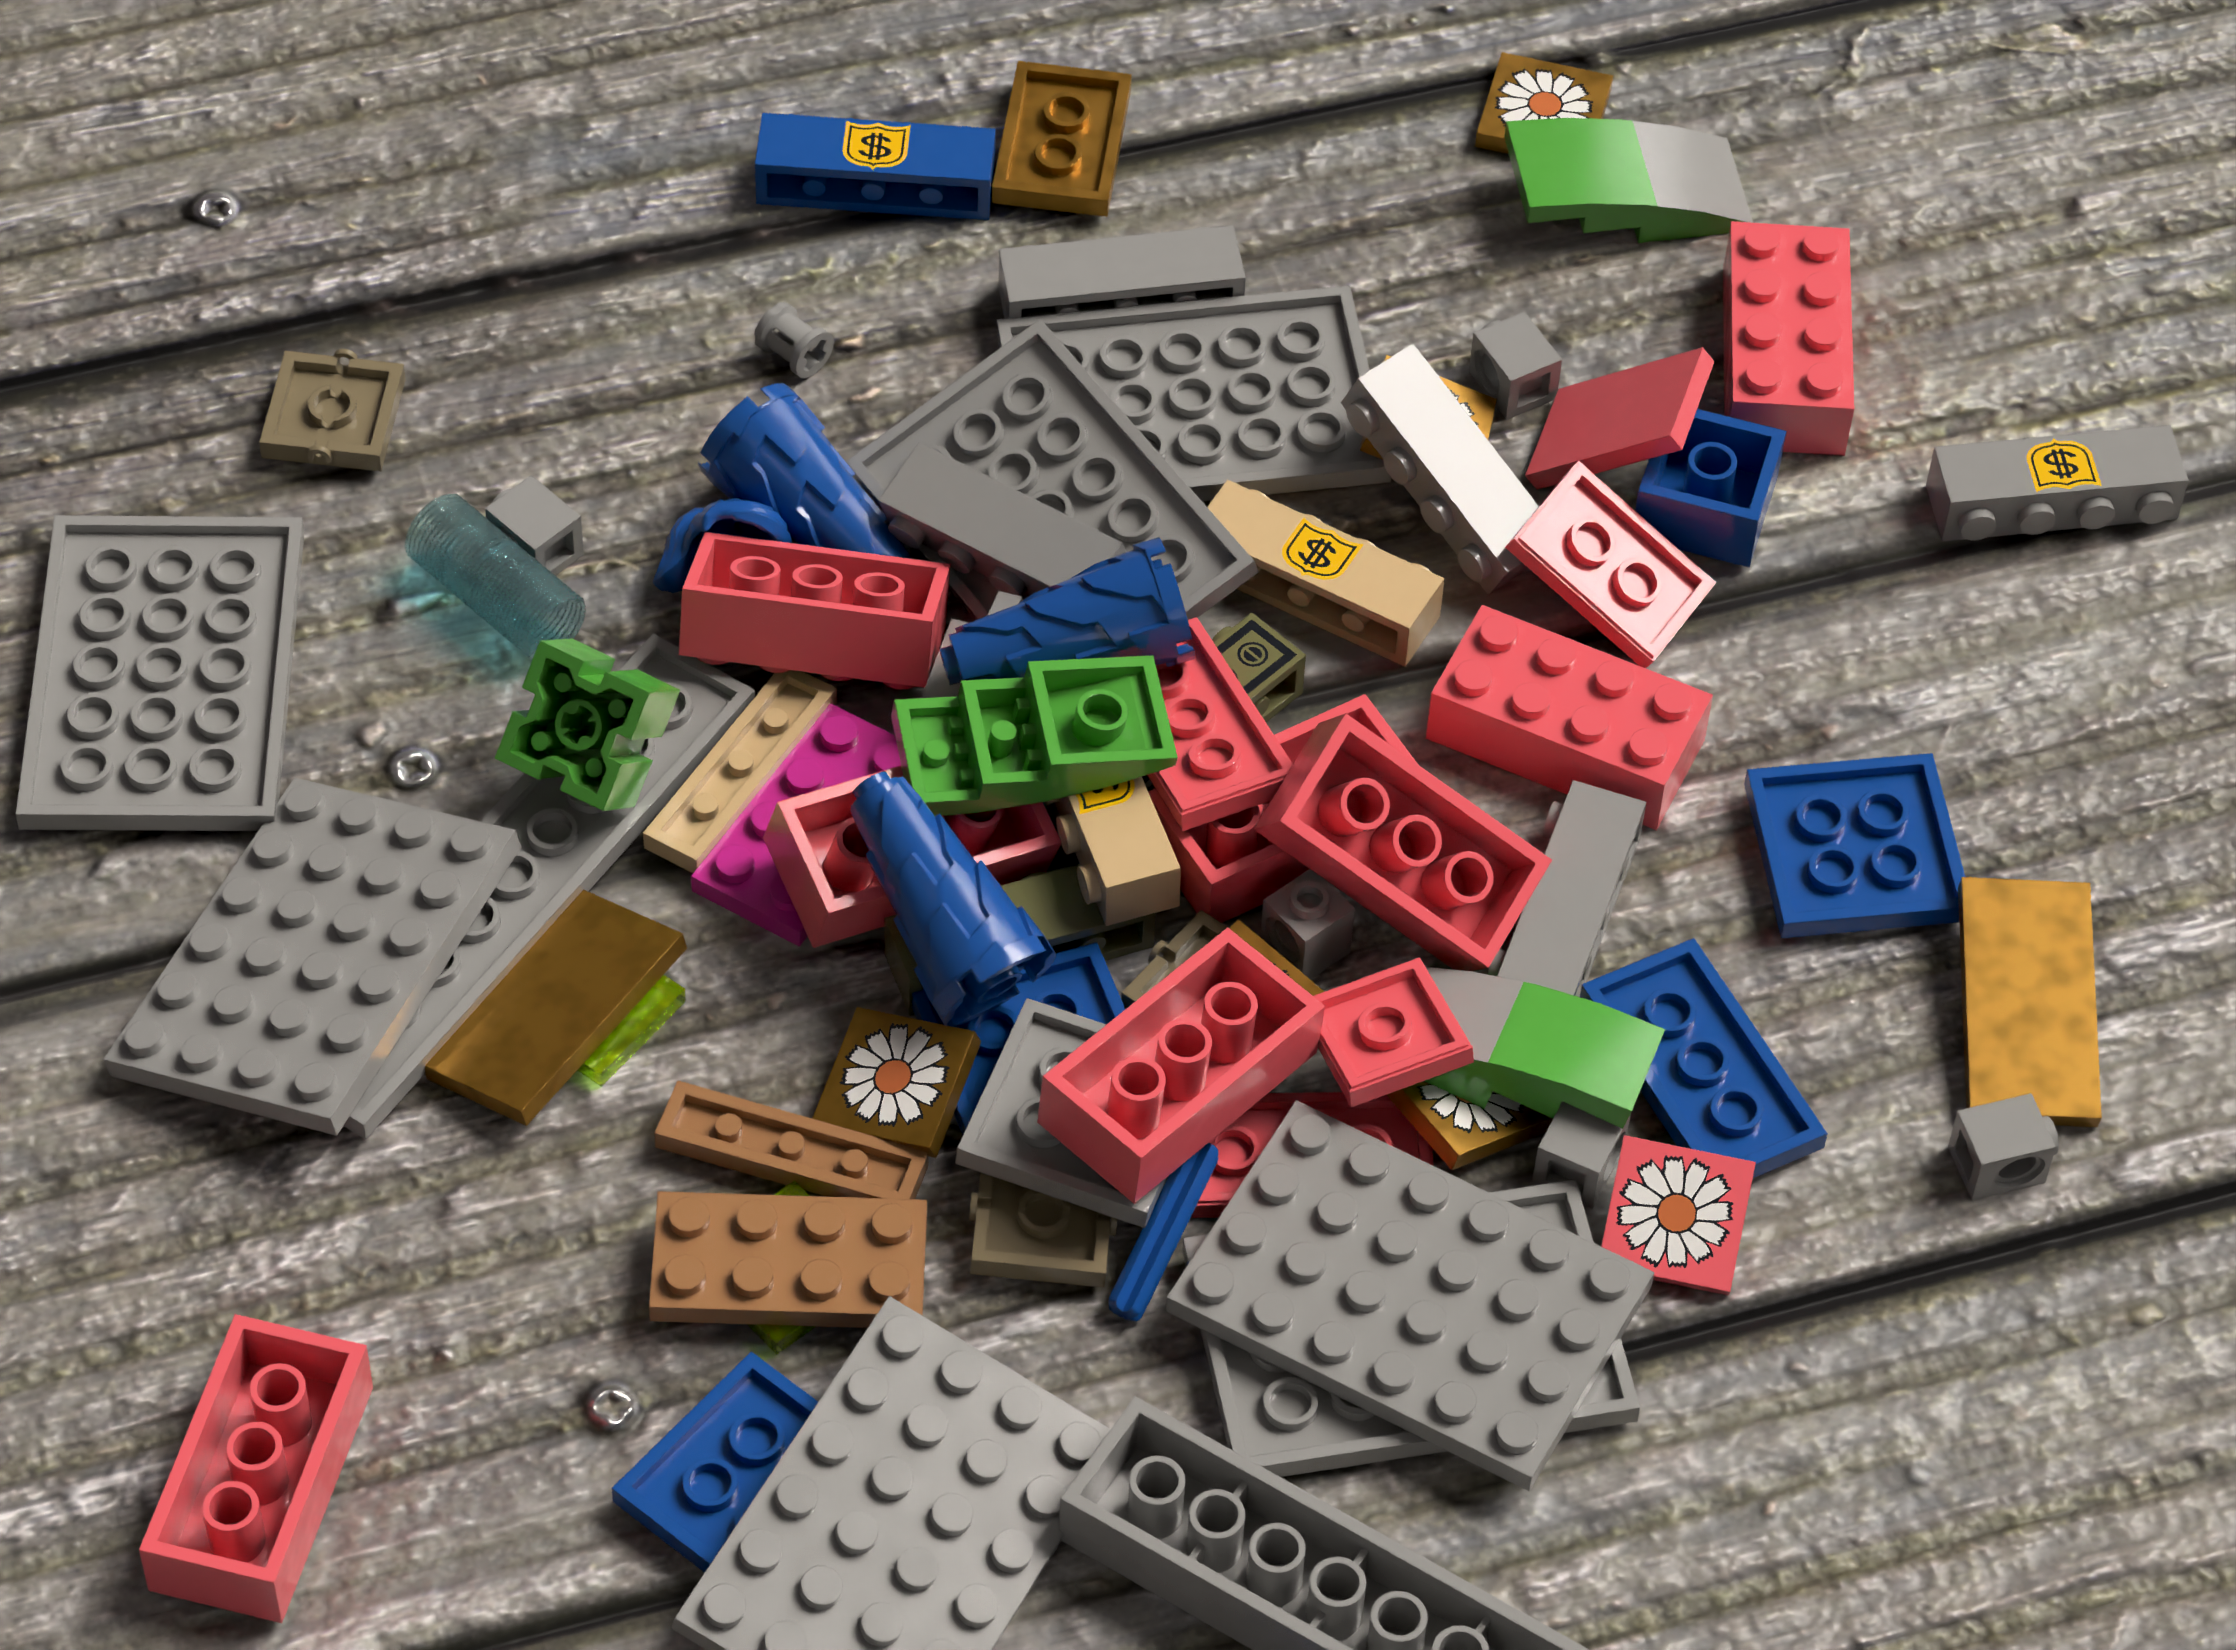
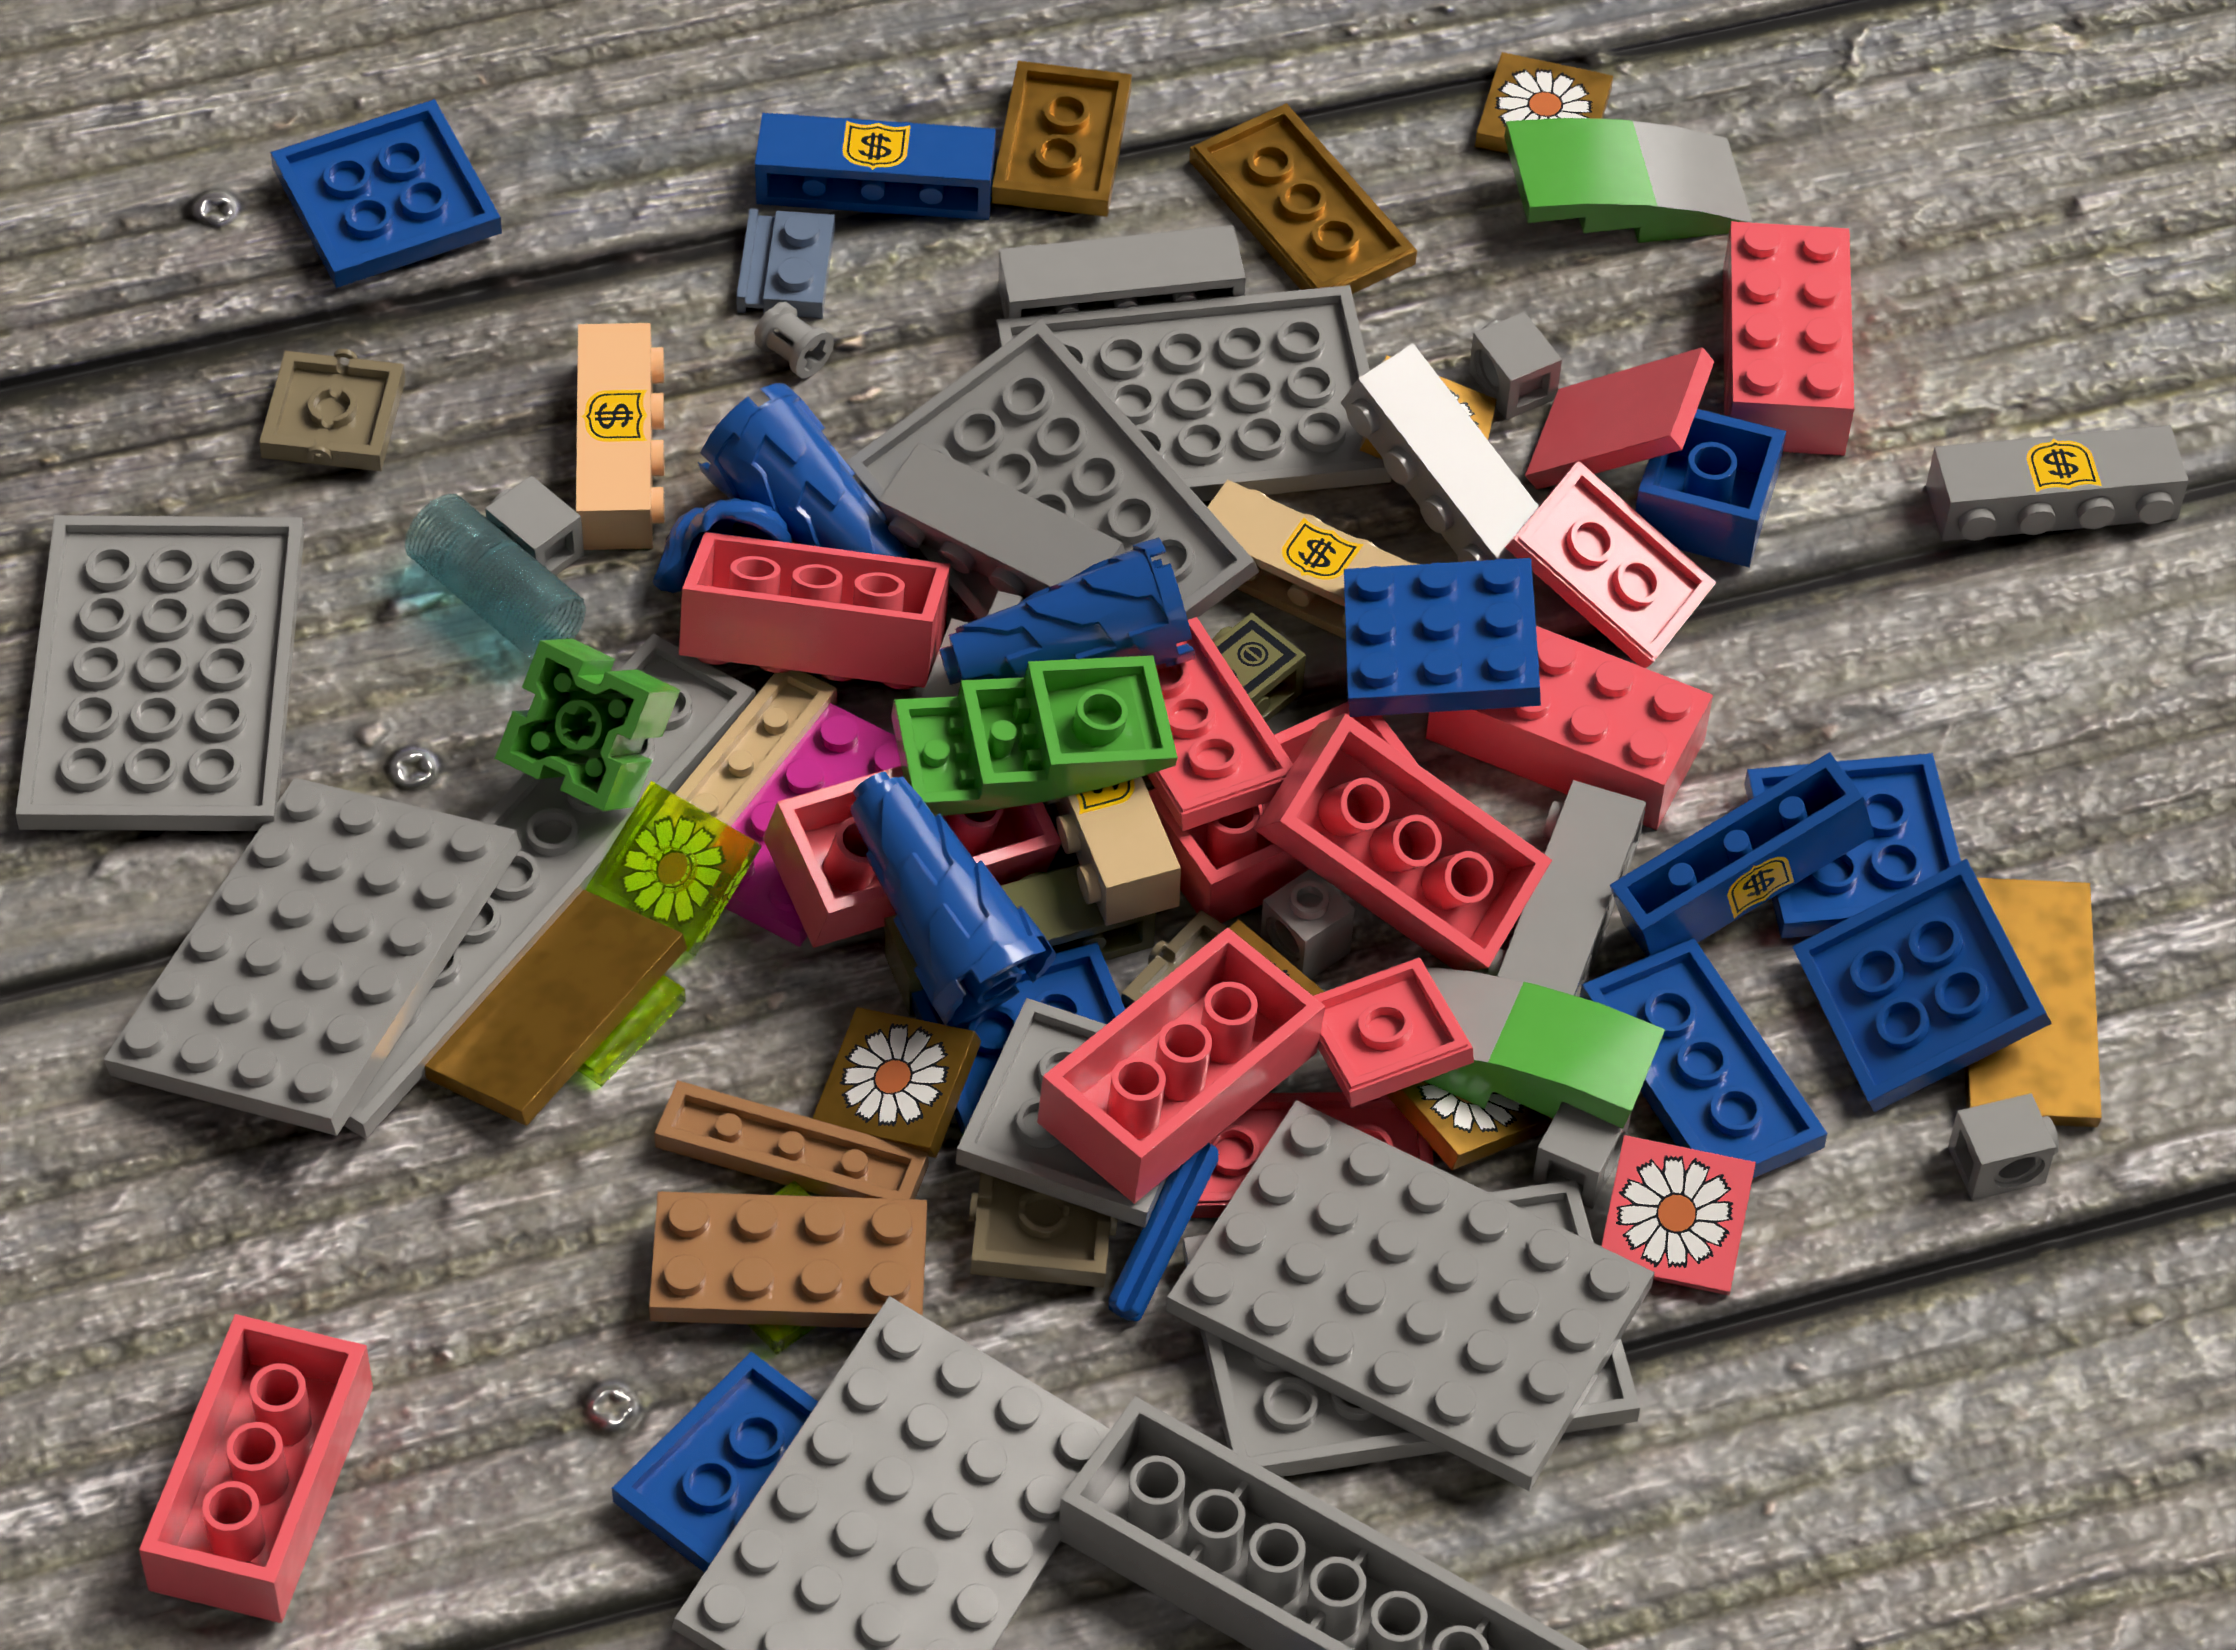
none -> blue plate [270,99,502,288]
none -> light nougat brick [576,323,665,550]
none -> clear neon green tile [585,781,762,956]
none -> sand blue plate [736,209,835,319]
none -> pearl gold tile [1189,103,1417,294]
none -> blue plate [1344,558,1541,717]
none -> blue brick [1610,752,1874,957]
none -> blue plate [1792,858,2052,1112]

